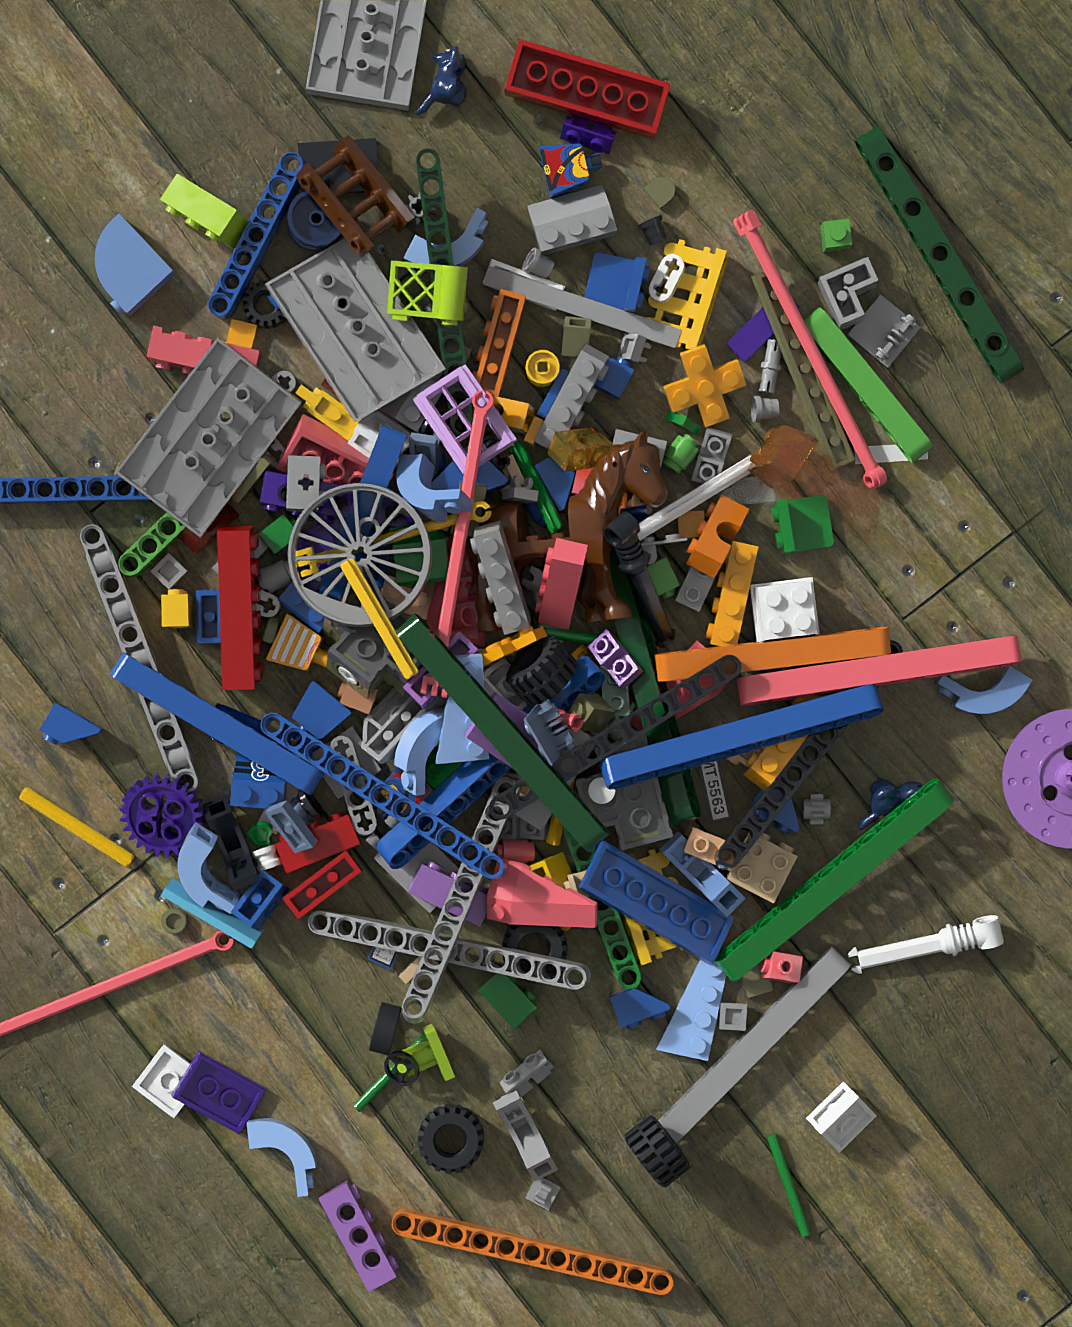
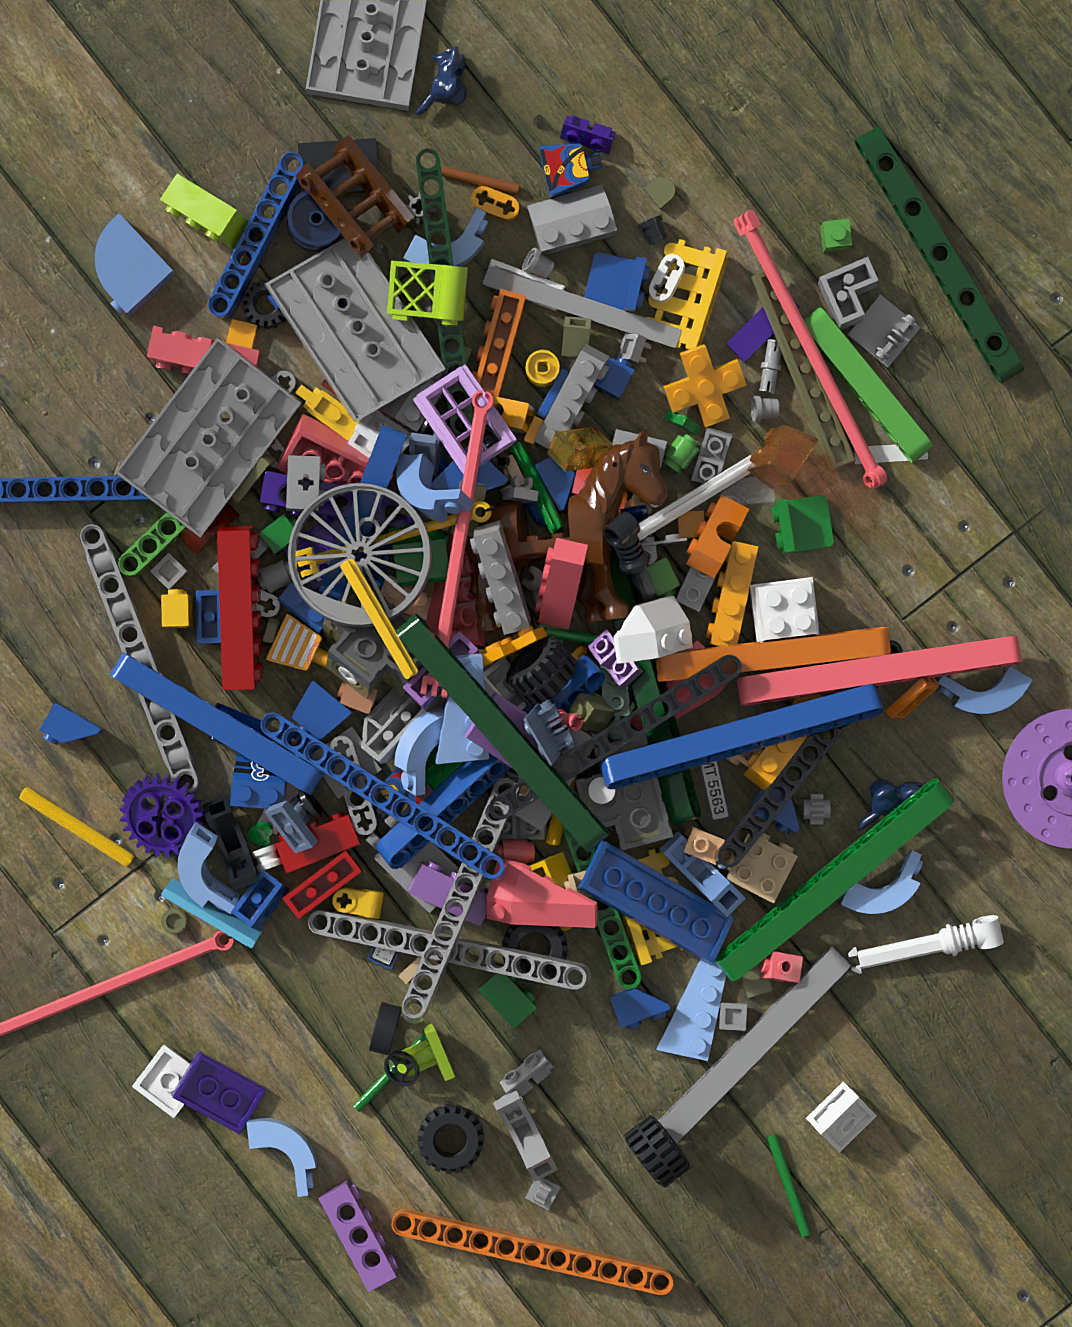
red brick [504,39,671,140] -> none
none -> yellow piece [332,887,384,919]
none -> dark orange bar [442,166,520,194]
none -> light orange beam [471,186,519,221]
none -> white wedge [614,596,693,663]
none -> light blue arch [839,849,923,914]
none -> orange tile [885,678,939,718]

